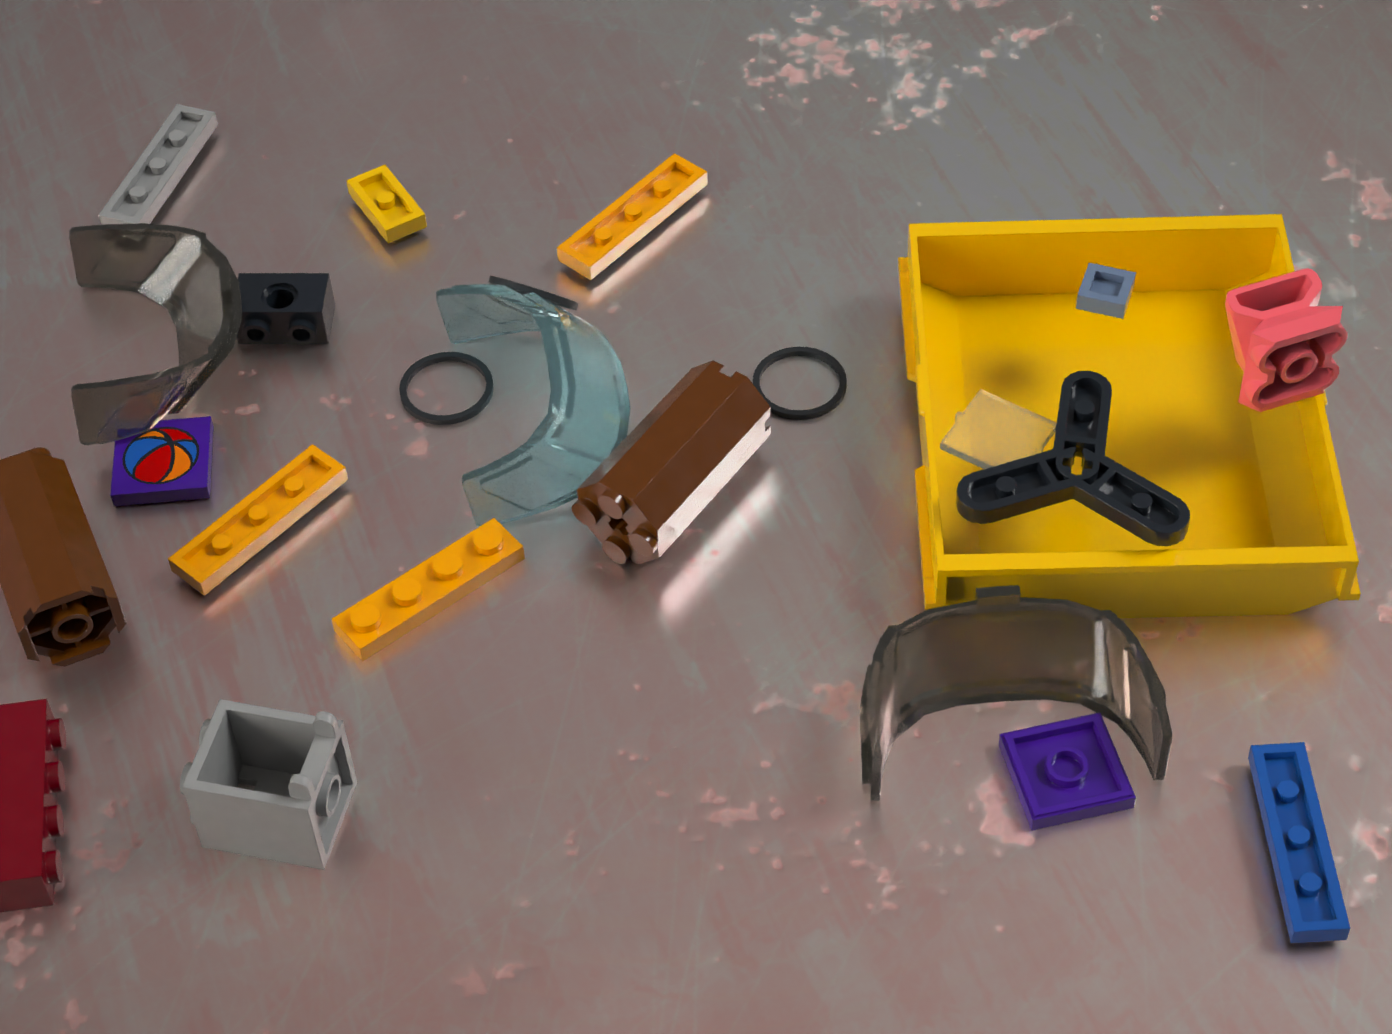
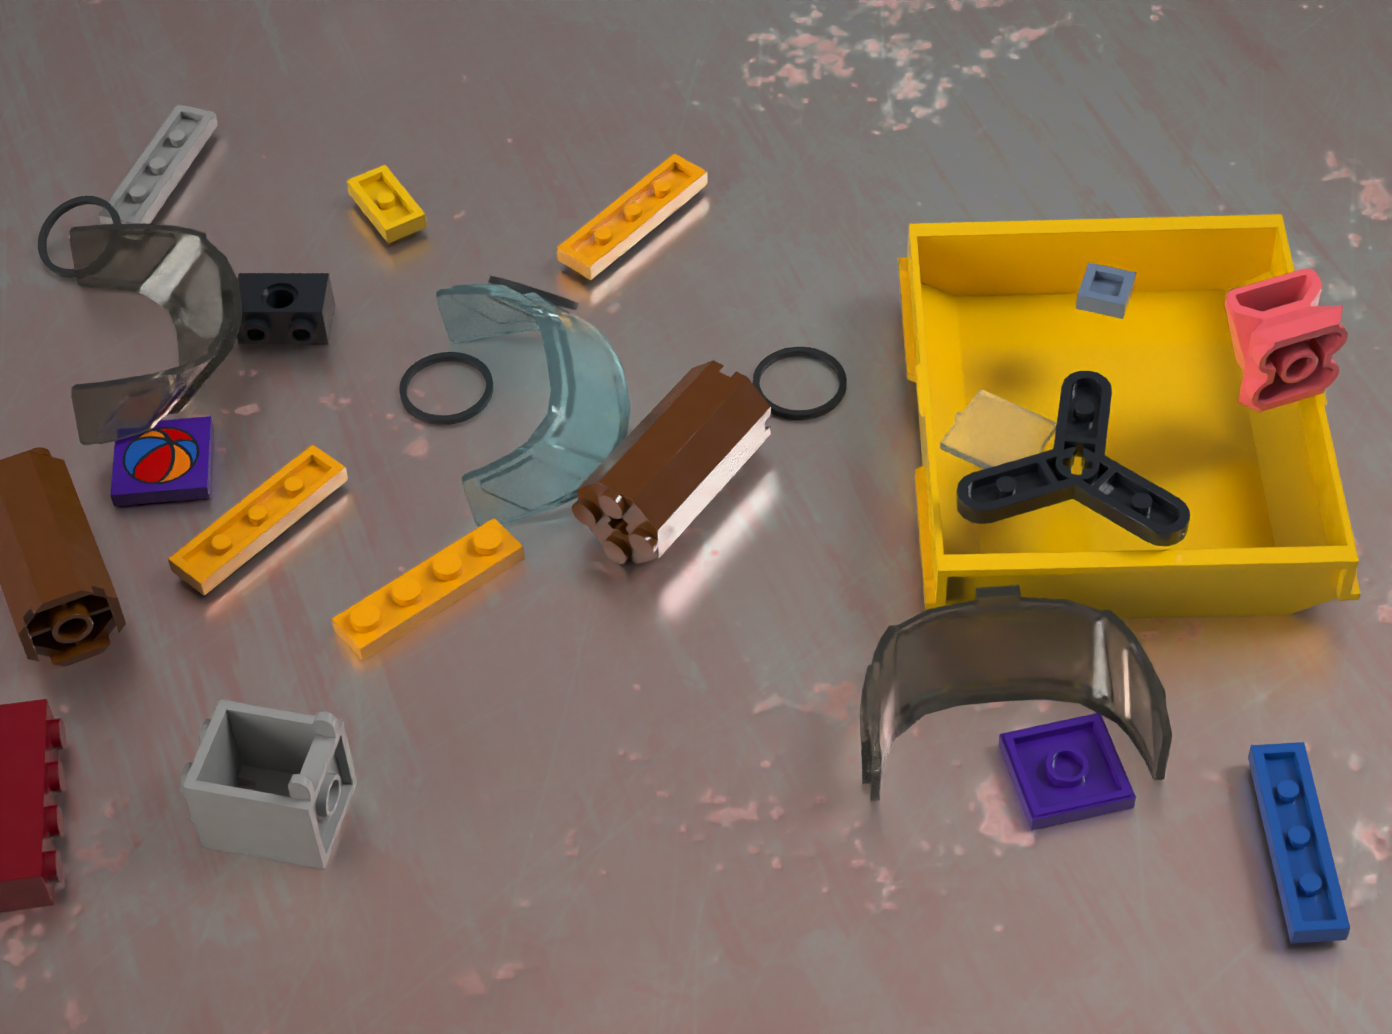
none -> black piece [38,196,122,278]

